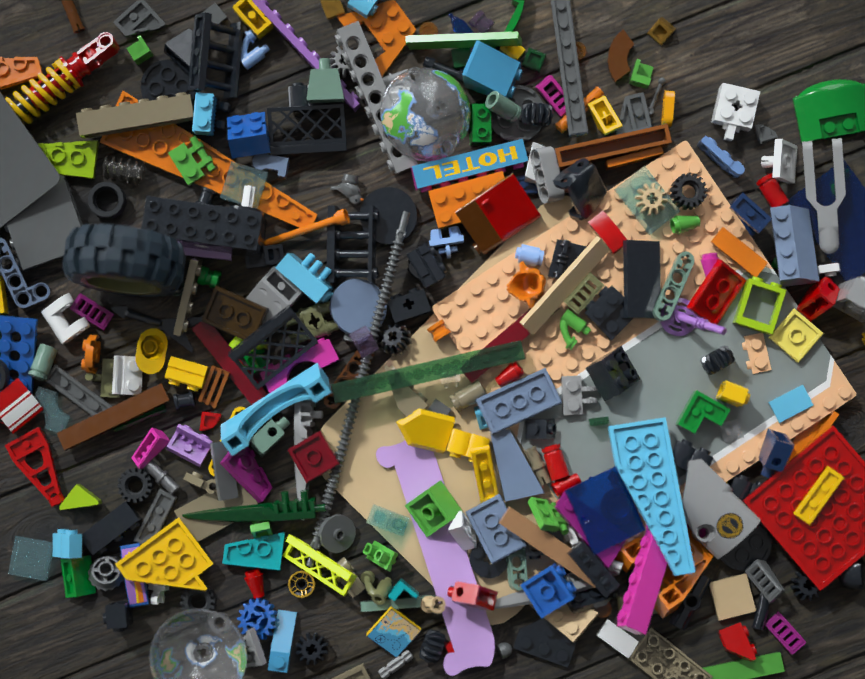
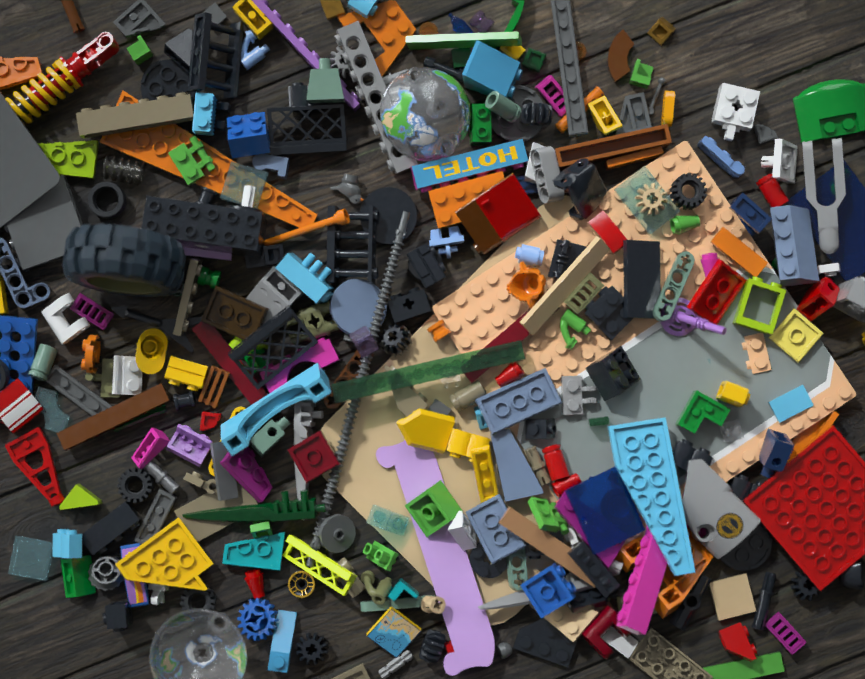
light grey wing [234,627,267,669] -> none
torso [447,581,498,611] -> none
black gear [700,345,735,375] -> none
dark grey slope [745,559,785,603] -> none
yellow tile [793,466,844,525] -> none
none -> dark red connector [581,606,631,660]

